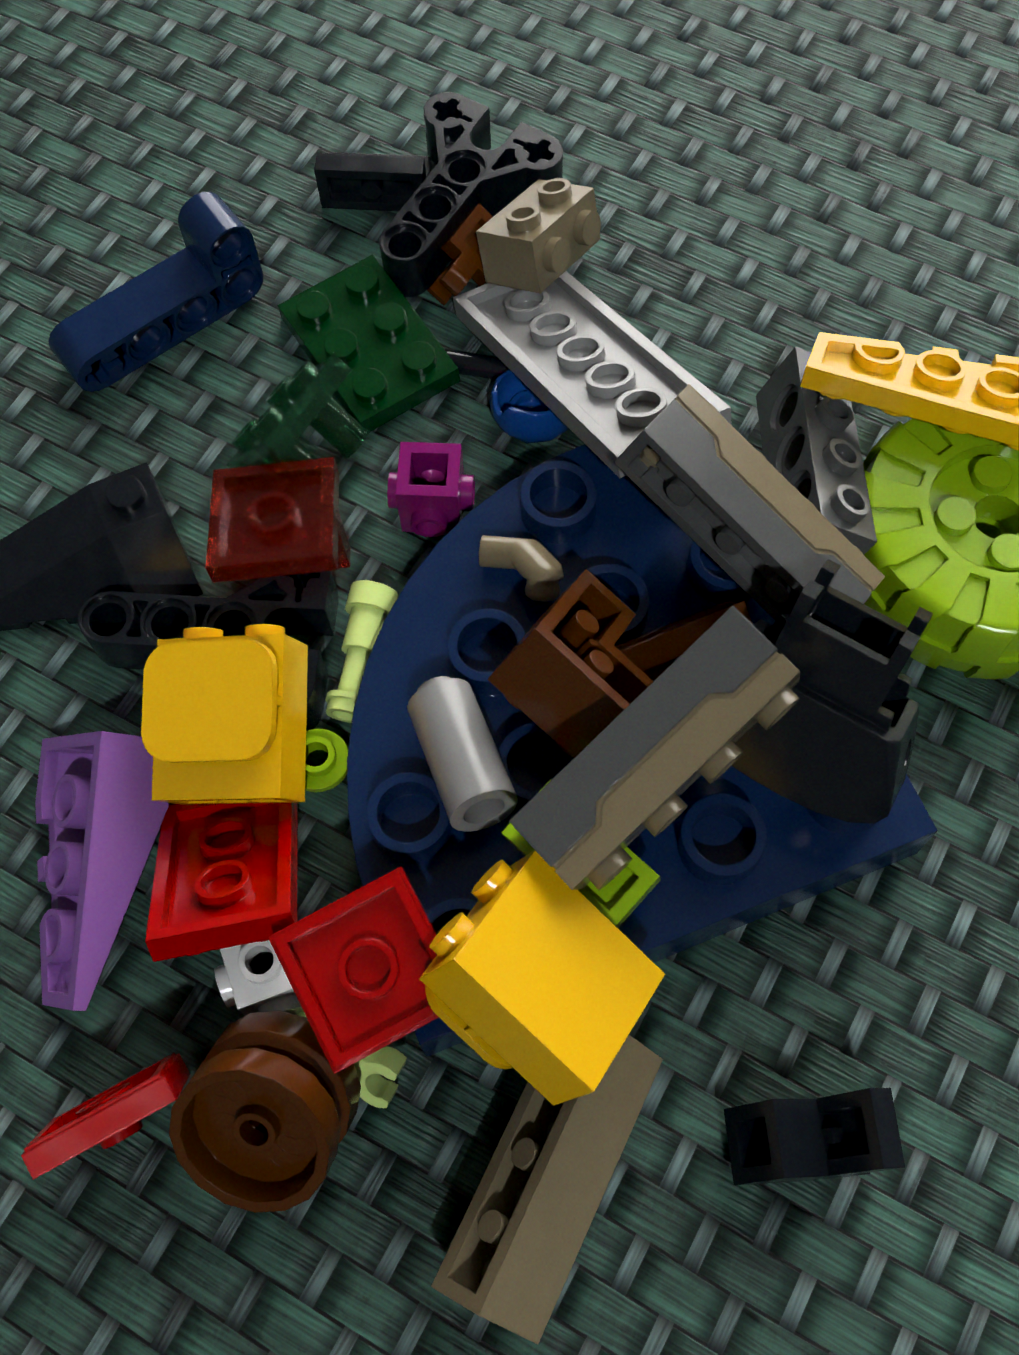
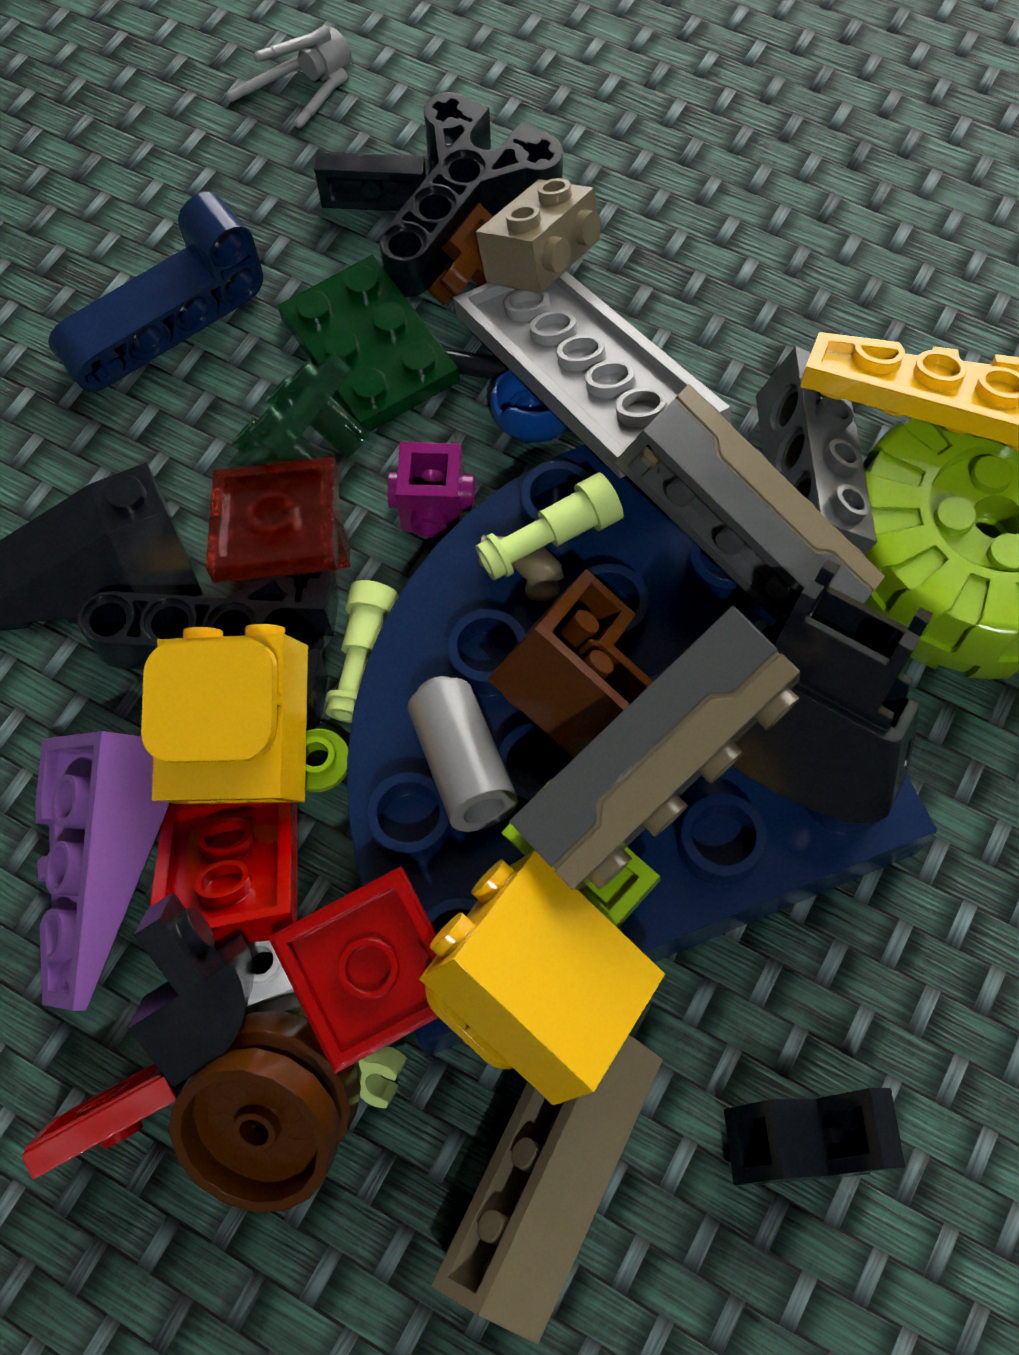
reddish brown plate [615,601,753,680] -> none
none -> black brick [128,892,254,1088]
none -> light grey plant [226,25,352,129]
none -> yellowish green piece [475,472,624,580]

